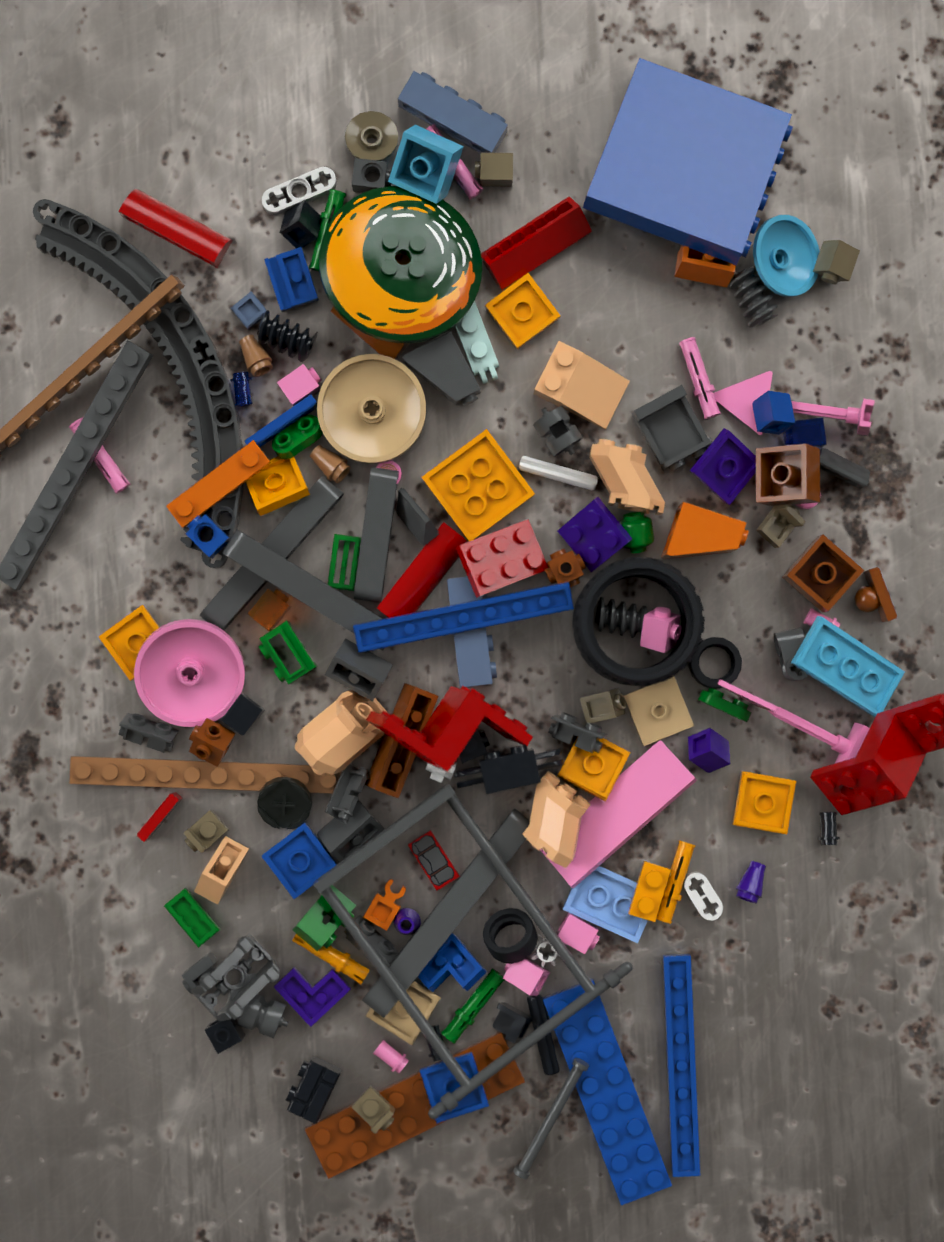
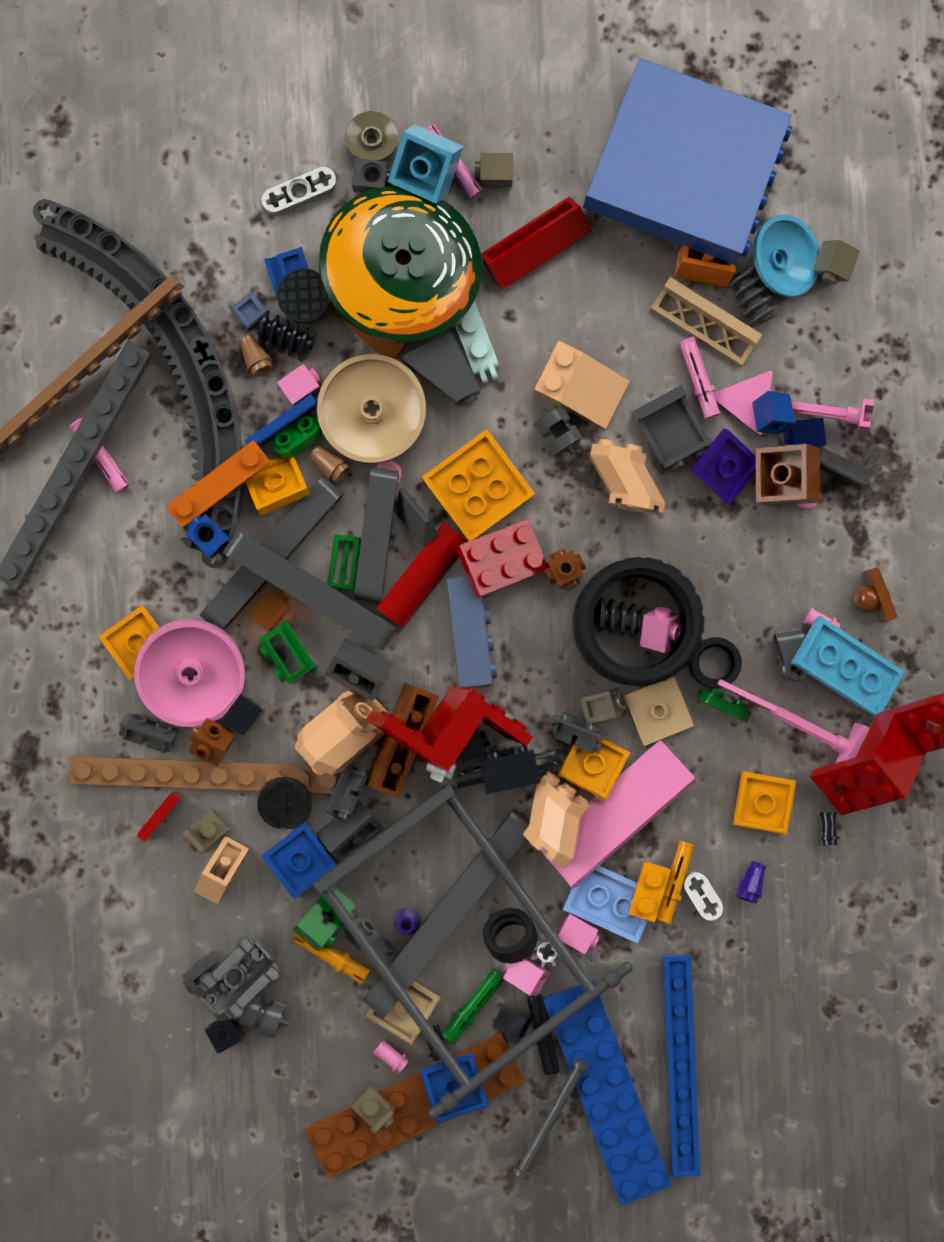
red brick [118,189,233,268] -> none
green plate [164,888,220,948] -> none
clear blue pin [230,372,253,406] -> none
dark purple plate [274,967,351,1027] -> none
black panel [279,200,322,248] -> none
black brick [286,1056,342,1124] -> none
green pin [309,189,346,272] -> none
blue tile [353,582,574,653] -> none
orange plate [363,878,406,931] -> none
sand blue brick [398,71,508,154] -> none
tile [408,830,460,891] -> none
blue plate [418,933,487,992] -> none
light orange plate [485,273,561,350] -> none
white axle [519,456,598,490] -> none
dark purple plate [557,497,632,573] -> none
green head [619,512,654,553] -> none
orange slope [661,502,749,559] -> none
dark purple panel [688,728,731,773] -> none
dark tan bracket [756,504,805,548] -> none
dark orange brick [782,534,864,613] -> none
none -> tile [277,268,331,324]
none -> tan fence [651,277,762,366]

